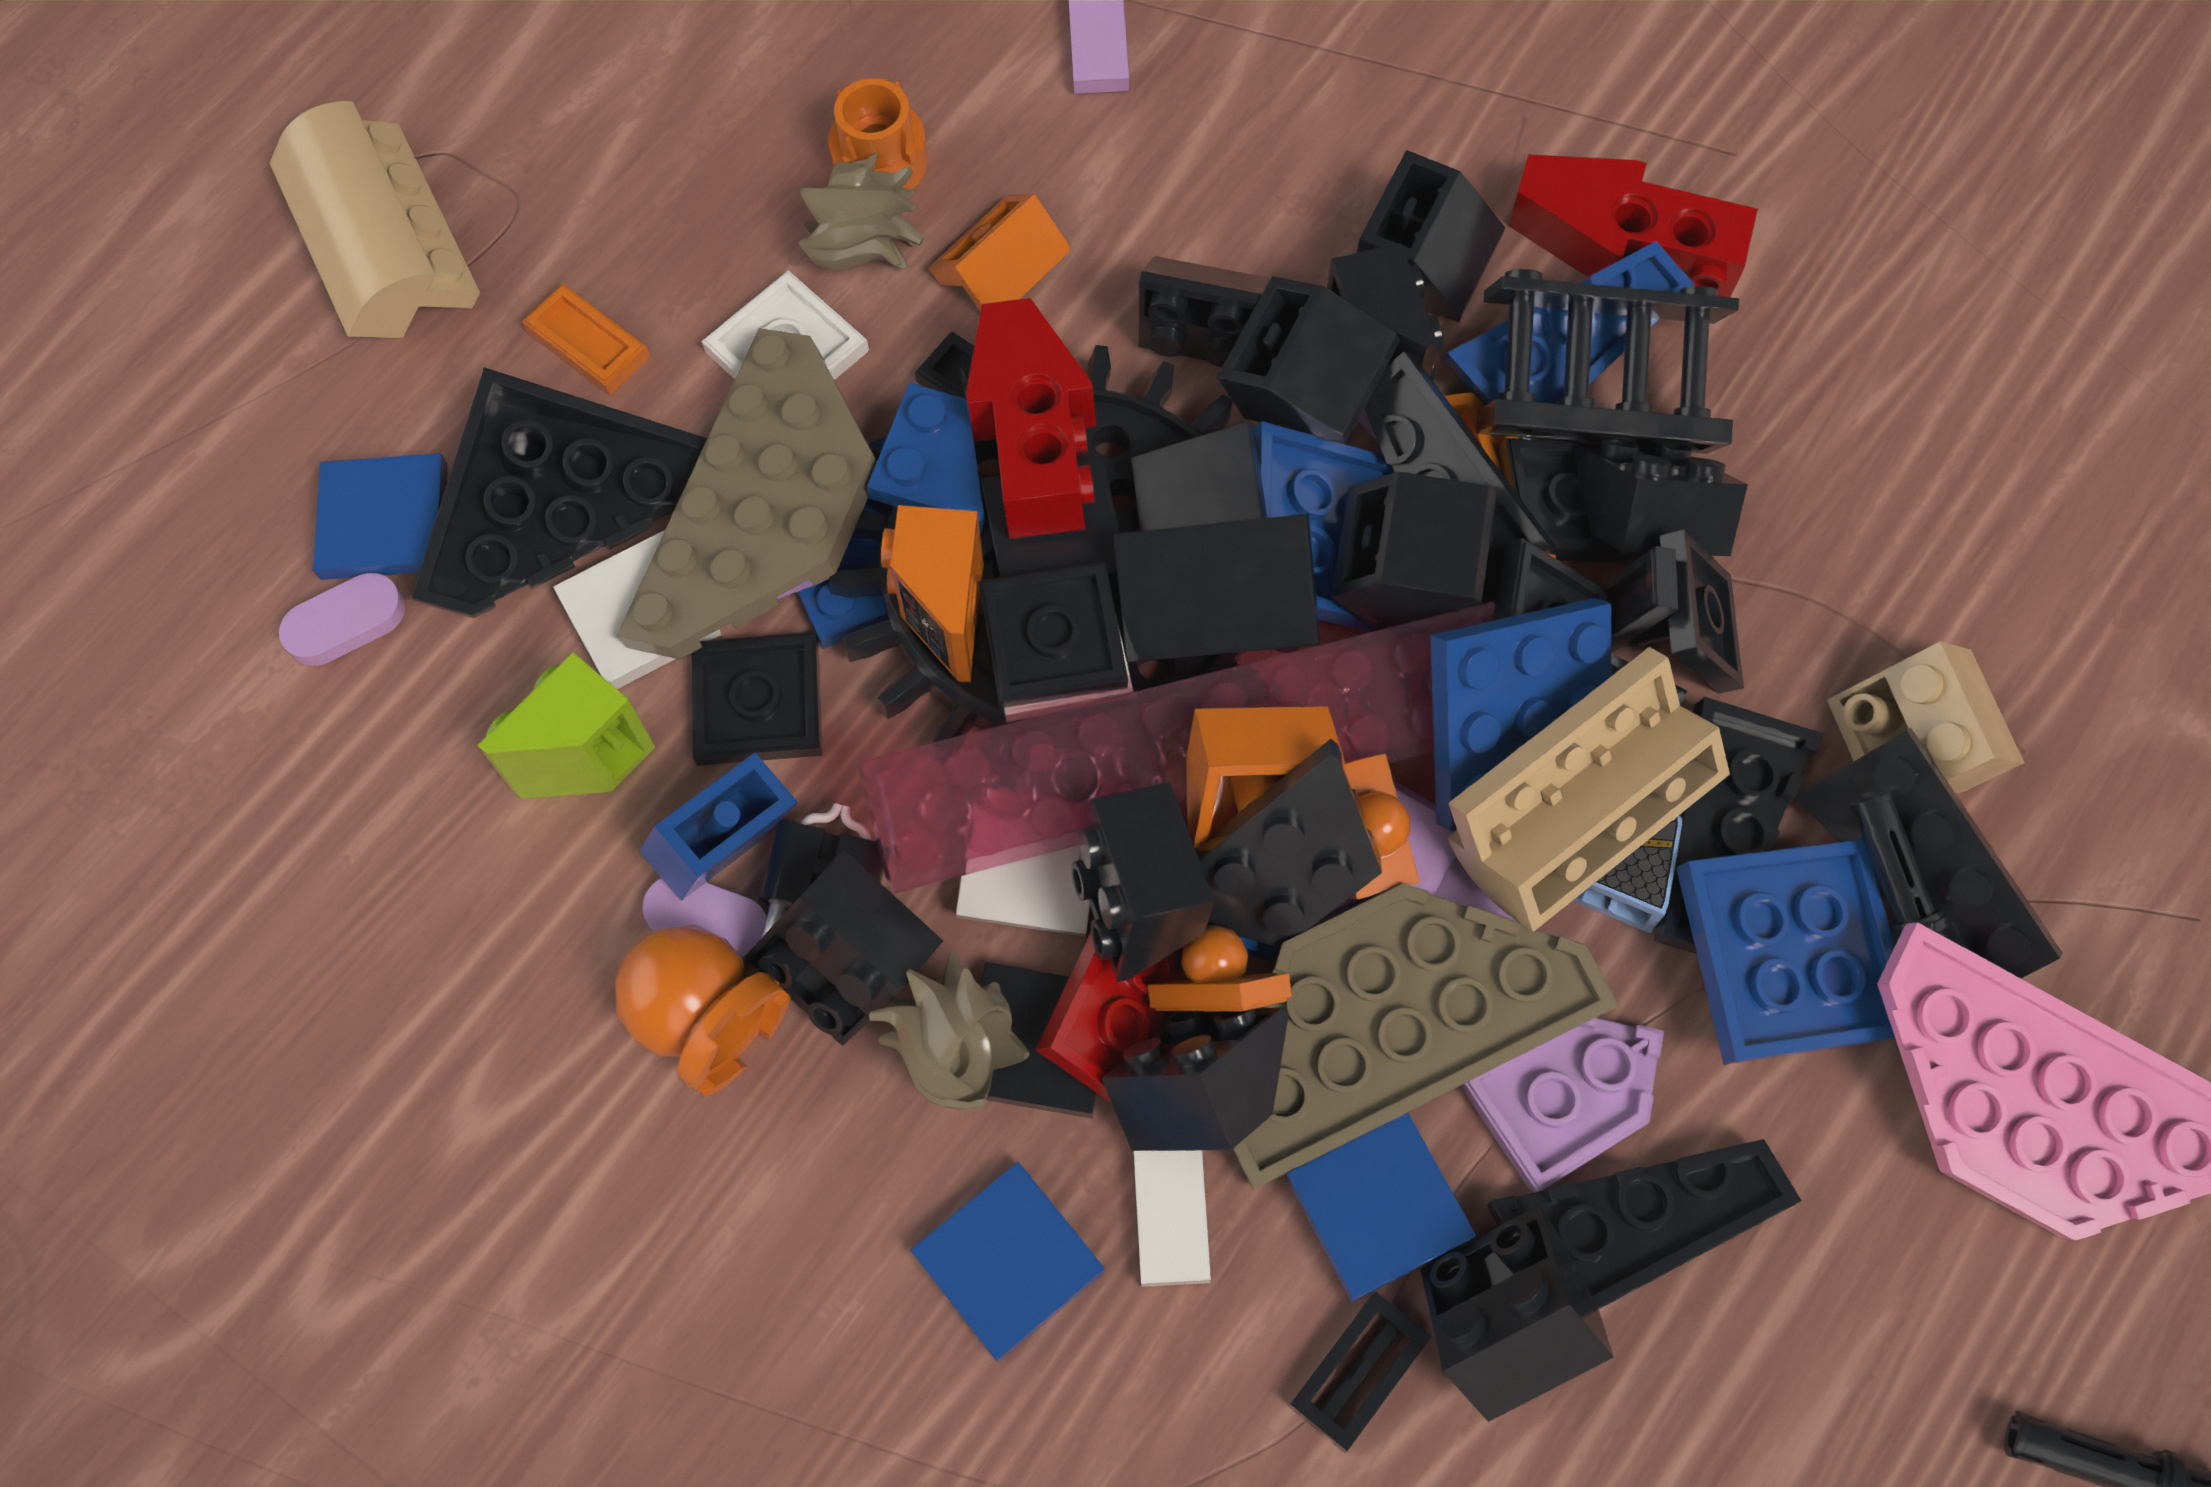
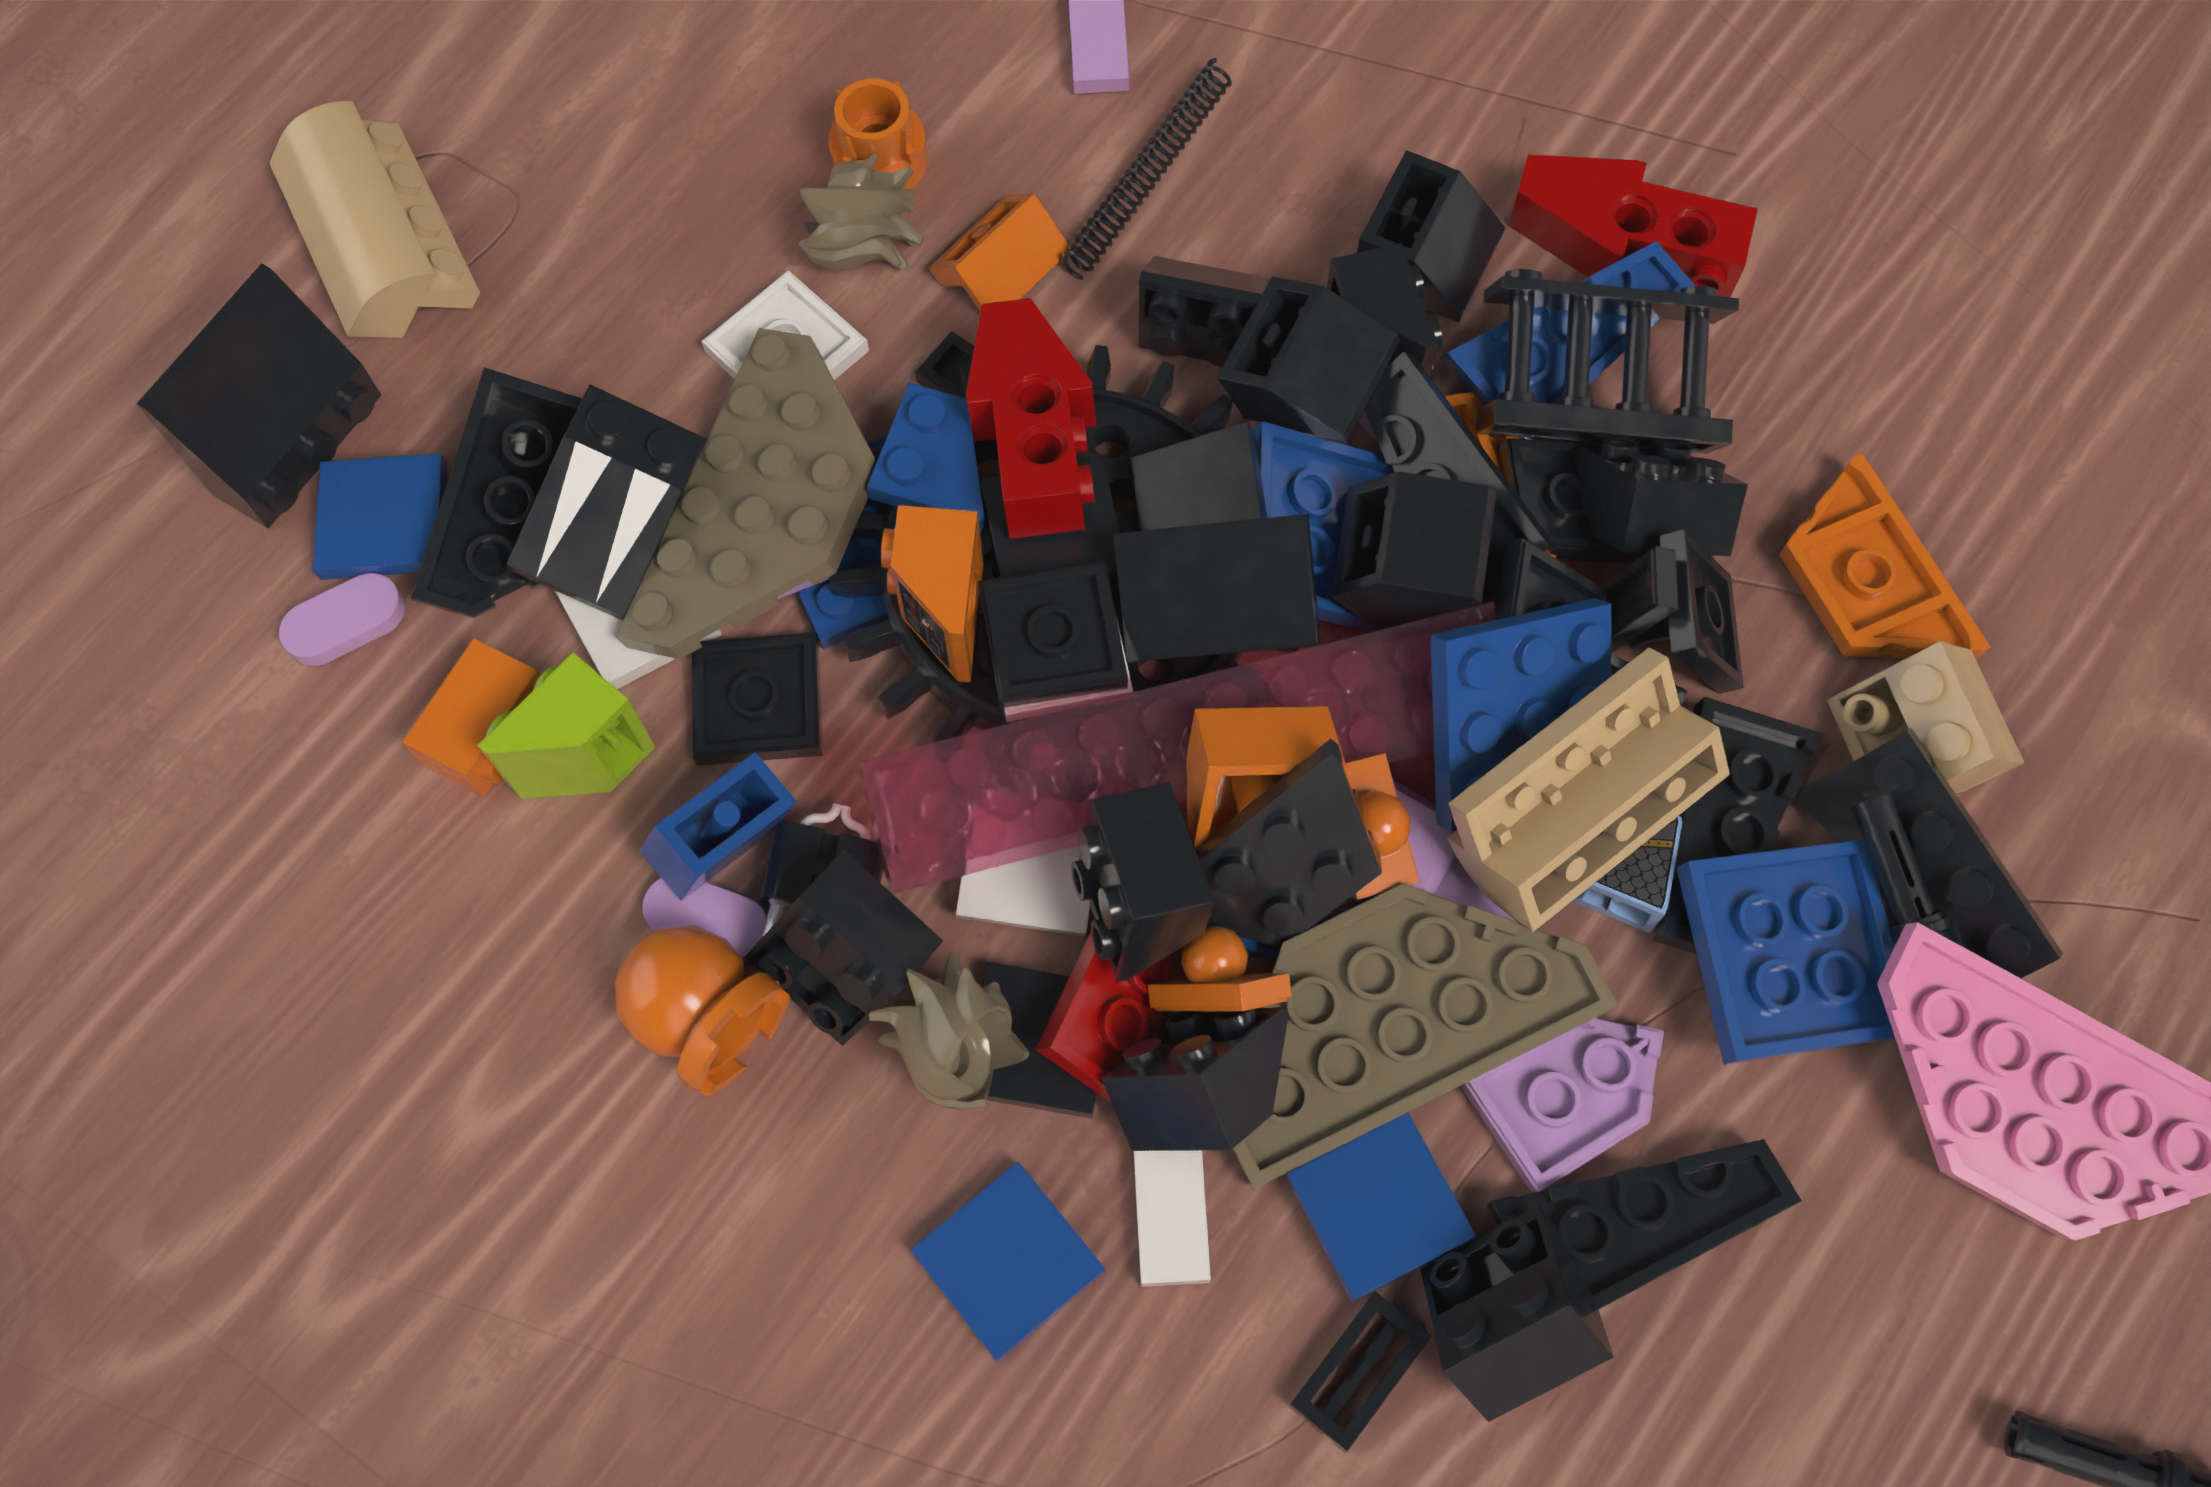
orange tile [522,283,650,396] -> none
none -> black slope [136,263,381,529]
none -> orange brick [402,638,541,798]
none -> black slope [506,384,706,621]
none -> black piece [1062,58,1232,280]
none -> orange wing [1779,453,1991,659]

